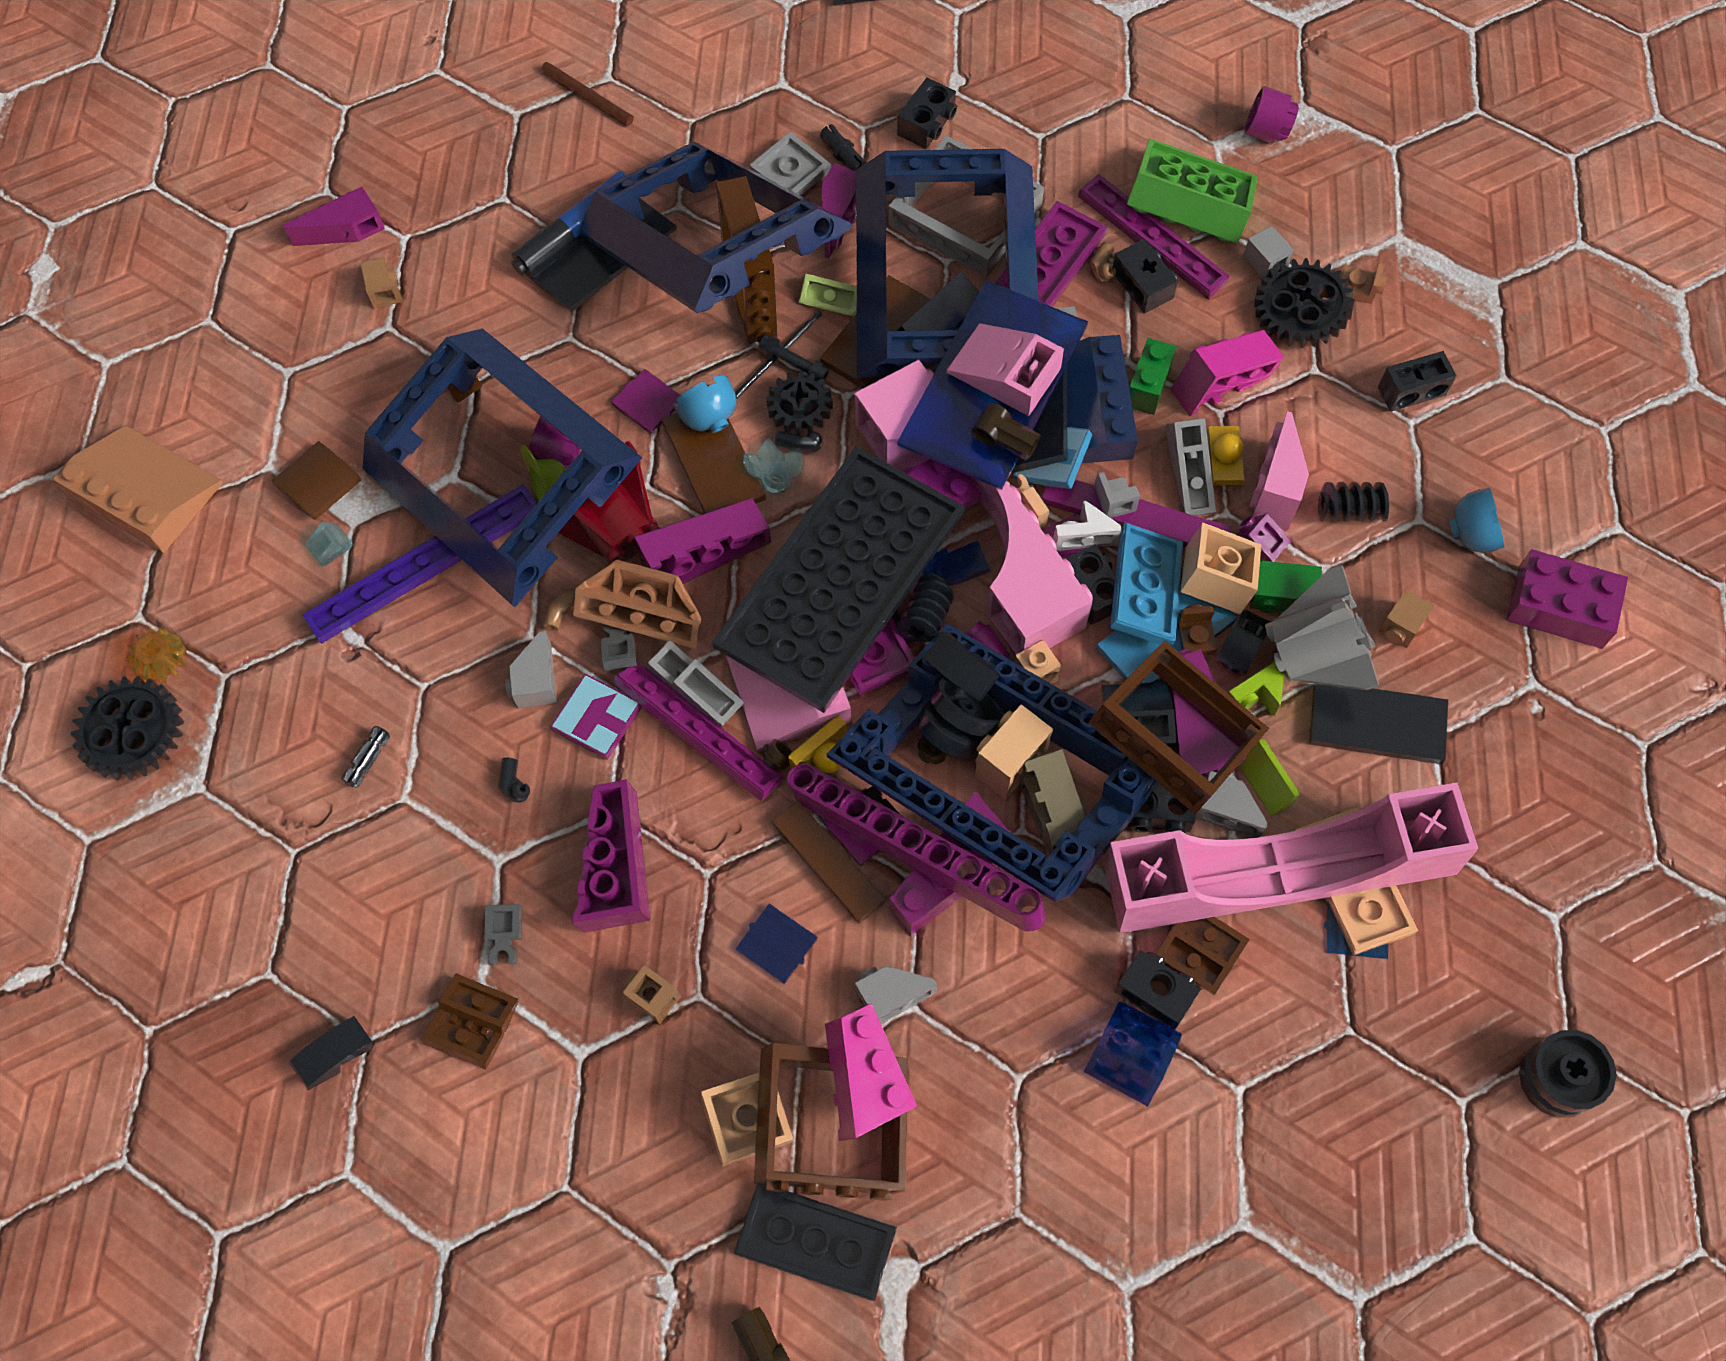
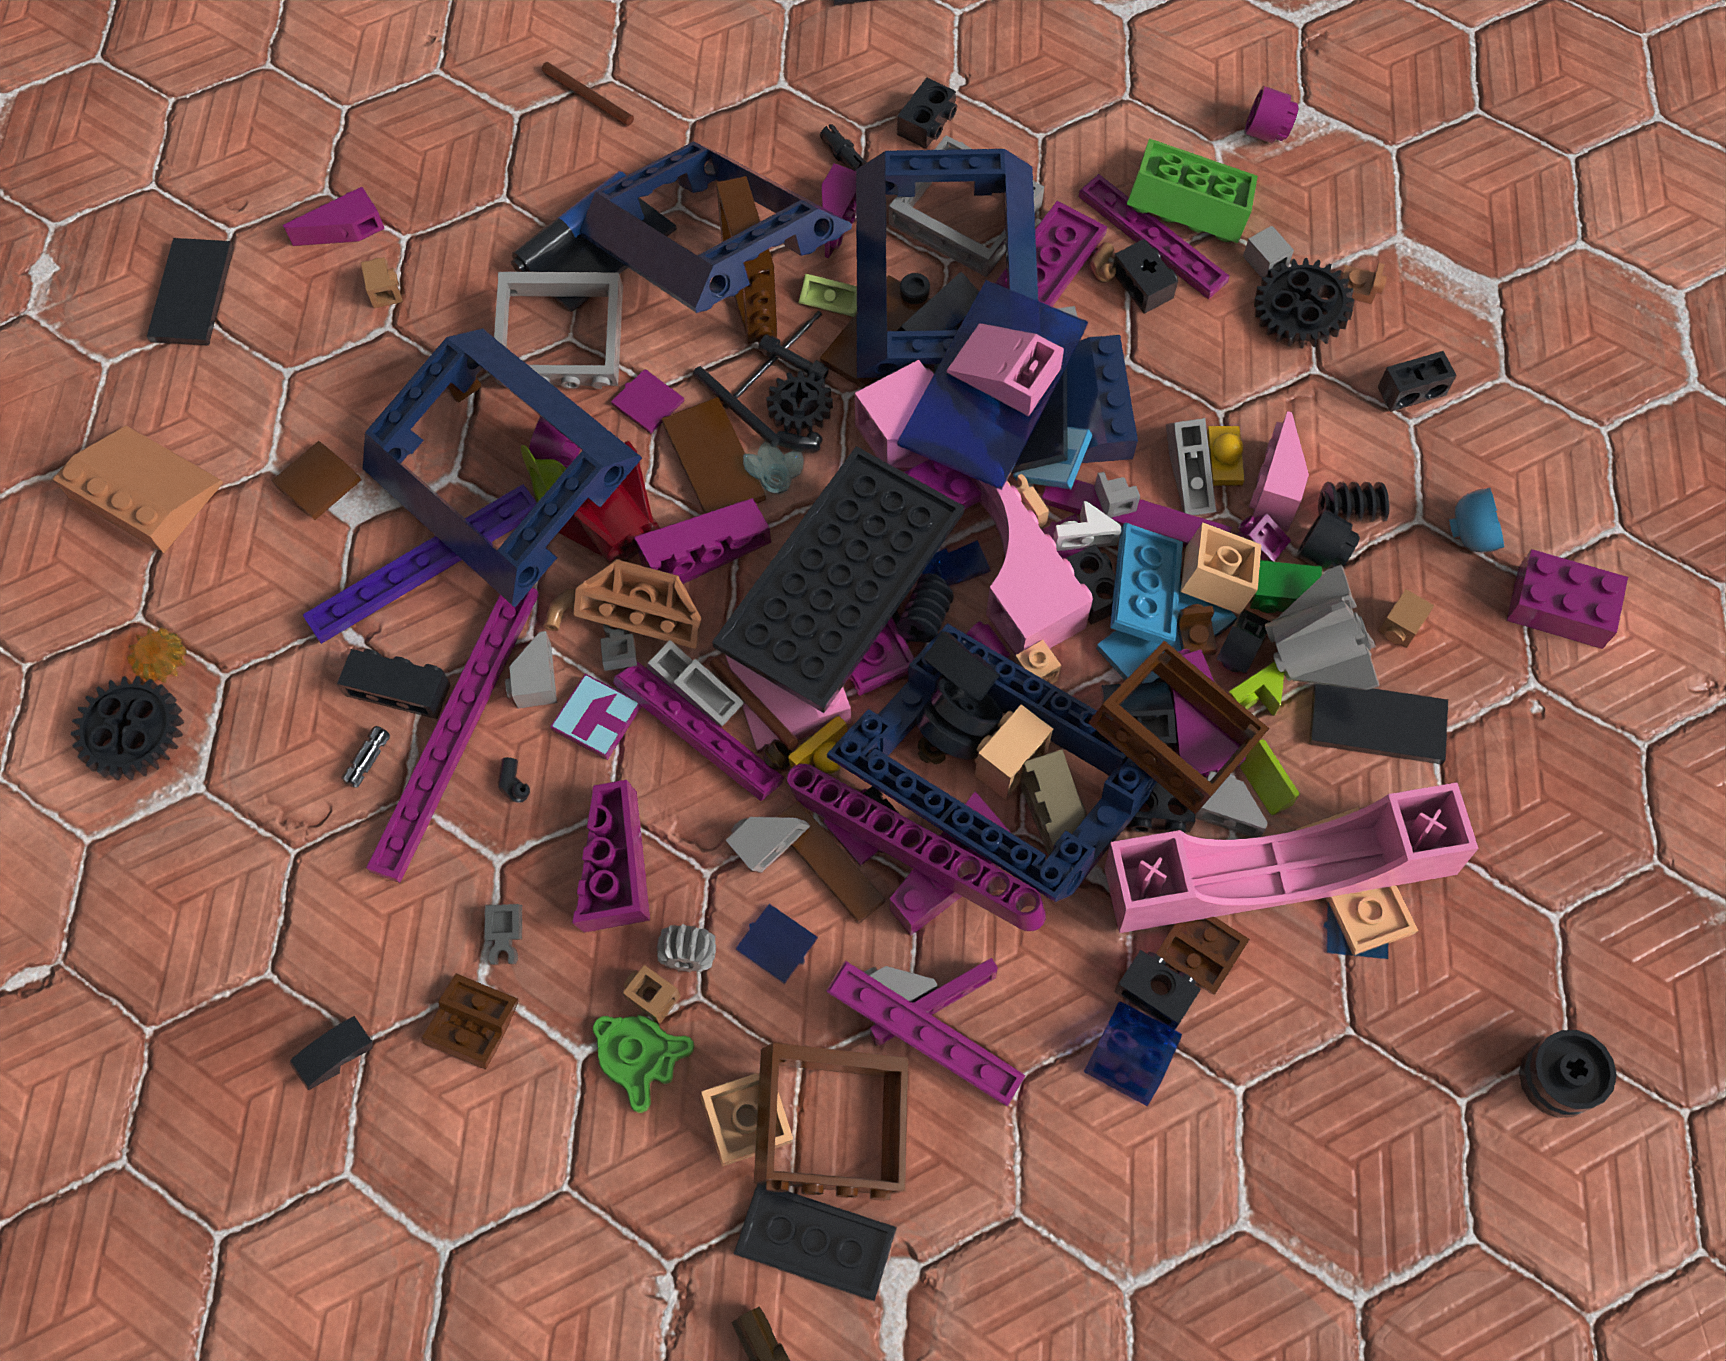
clear light blue slope [304,521,354,566] -> none
dark azure cylinder [672,375,737,433] -> none
light grey plate [749,132,831,196] -> none
dark pink wedge [825,1003,917,1141] -> none
dark brown piece [971,403,1040,460] -> none
green brick [1129,337,1177,415] -> none
dark pink wedge [1170,330,1284,416] -> none
none -> black tile [147,238,234,346]
none -> black brick [337,649,451,719]
none -> magenta plate [366,588,539,883]
none -> light grey window [494,272,623,389]
none -> bright green tile [593,1015,694,1113]
none -> light grey gear [657,924,716,973]
none -> black bar [693,366,781,447]
none -> copper bar [709,657,798,749]
none -> light grey slope [726,817,810,873]
none -> magenta tile [826,961,1026,1107]
none -> magenta tile [870,958,998,1046]
none -> black tile [900,273,930,304]
none -> black piece [1296,508,1360,572]

